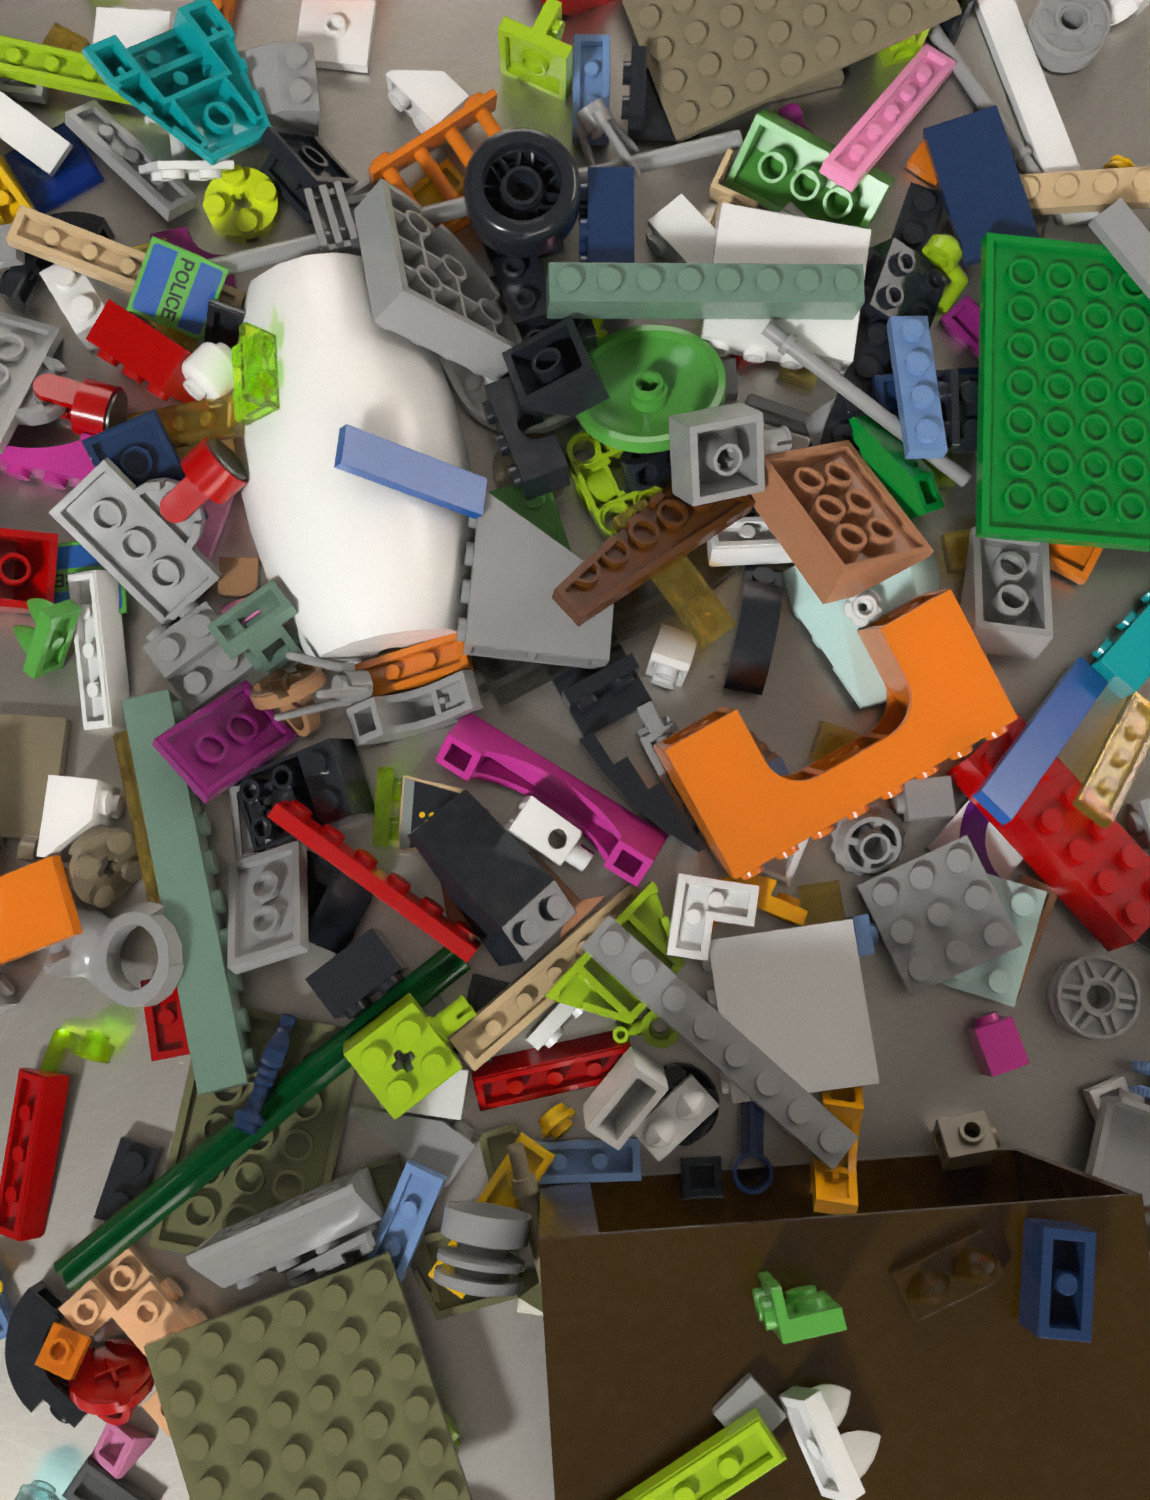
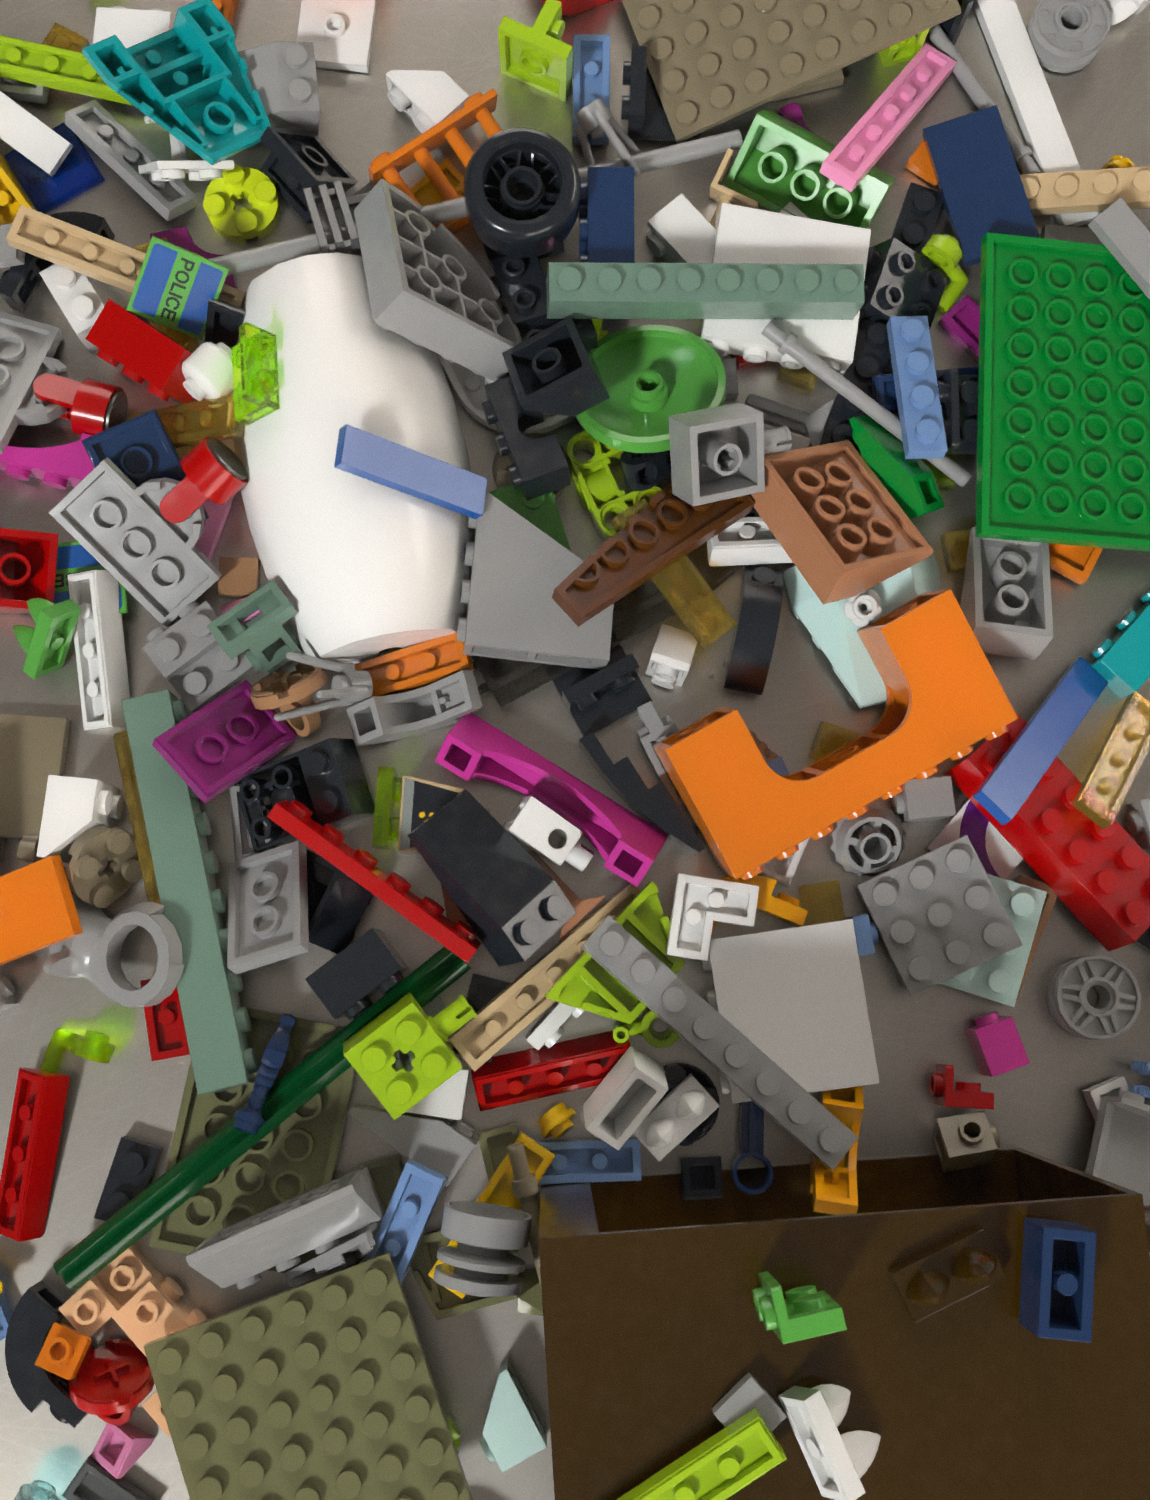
none -> light aqua slope [480,1359,547,1473]
none -> red bracket [929,1064,994,1110]

